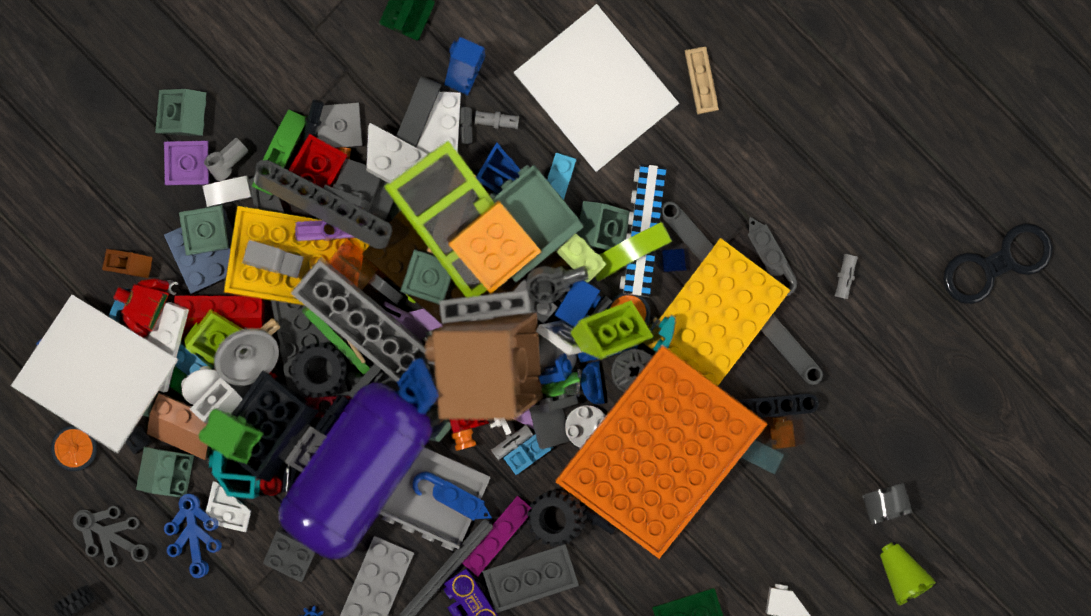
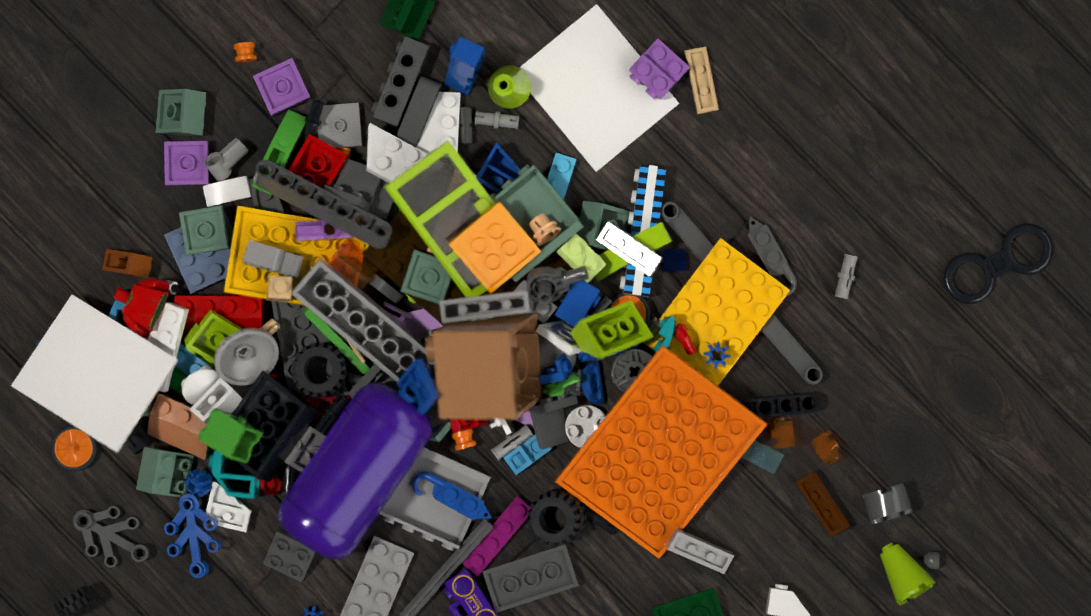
none -> blue gear [185,468,213,497]
none -> orange wheel [233,42,257,63]
none -> medium lavender plate [253,58,311,116]
none -> tan brick [266,276,292,302]
none -> dark grey brick [371,36,430,128]
none -> lime cone [488,65,531,109]
none -> light nougat piece [529,213,561,246]
none -> plate [596,222,663,277]
none -> medium lavender plate [629,38,690,100]
none -> light grey plate [666,528,734,574]
none -> red arm [673,323,697,355]
none -> blue gear [703,341,731,369]
none -> reddish brown plate [796,471,850,537]
none -> clear orange brick [809,430,841,465]
none -> dark grey hinge [924,551,939,569]

